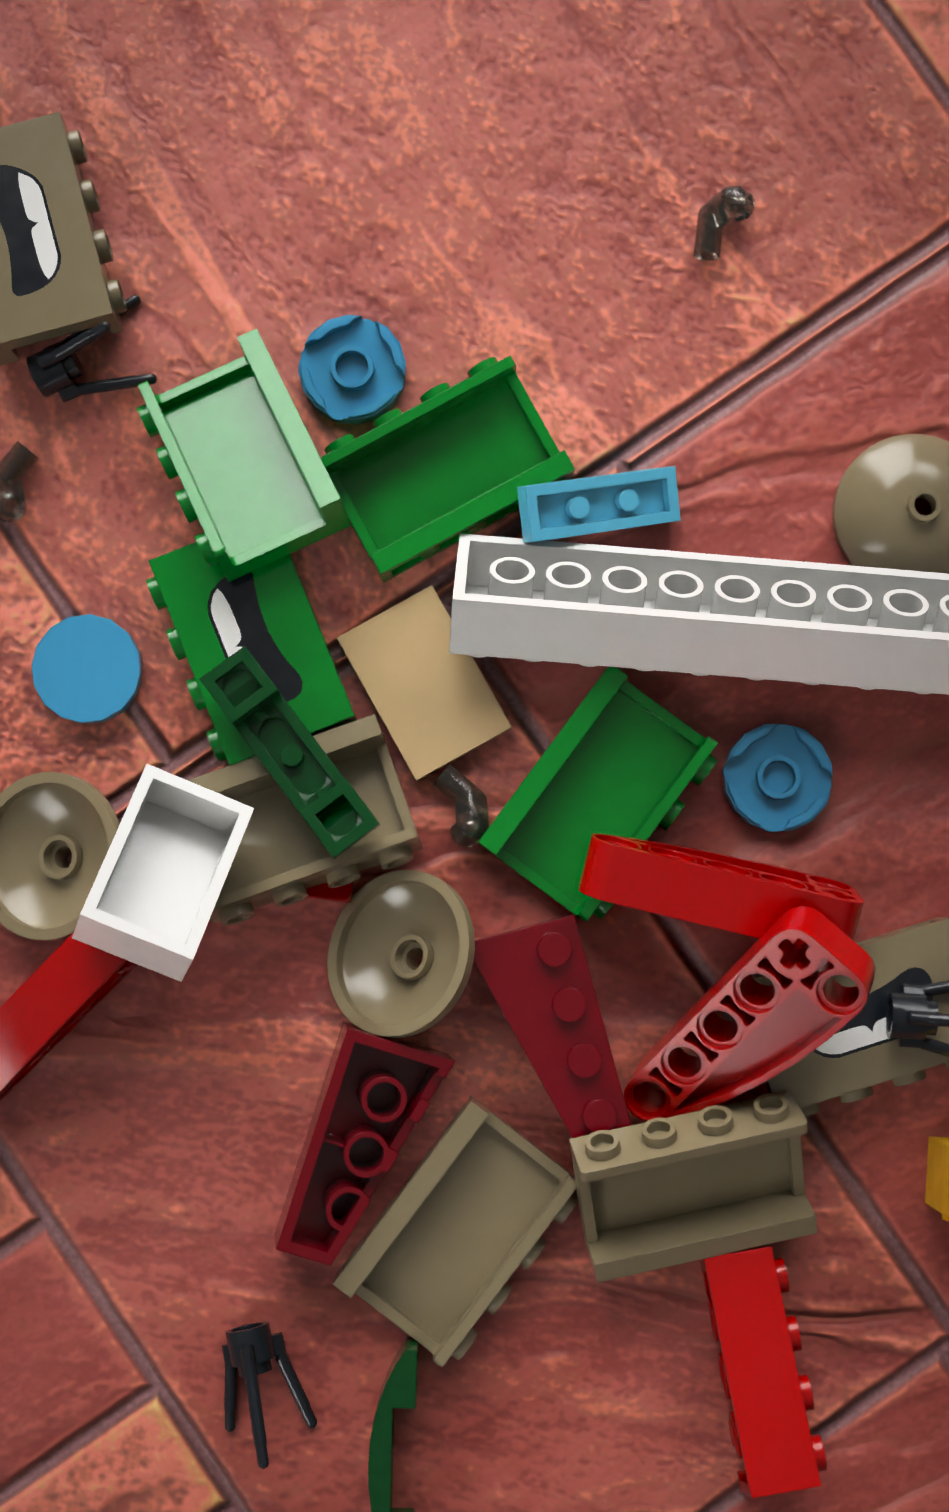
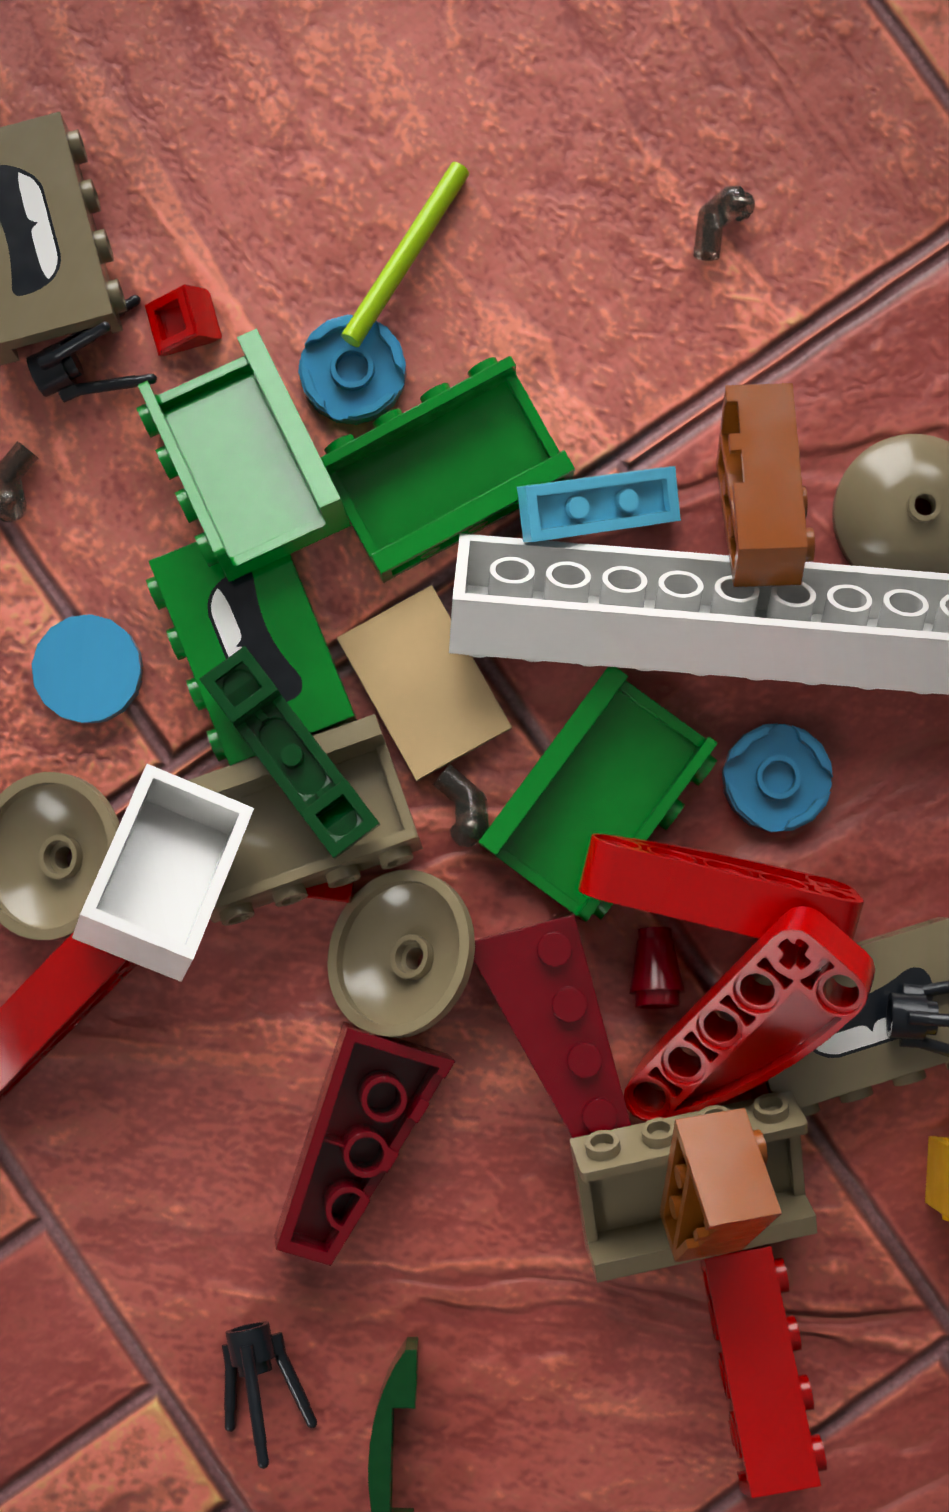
dark tan panel [333,1095,578,1368] -> none
none -> red slope [145,284,222,357]
none -> lime bar [341,162,469,347]
none -> dark red cone [629,927,685,1009]
none -> wedge [660,1108,782,1262]
none -> dark orange wedge [716,383,815,587]

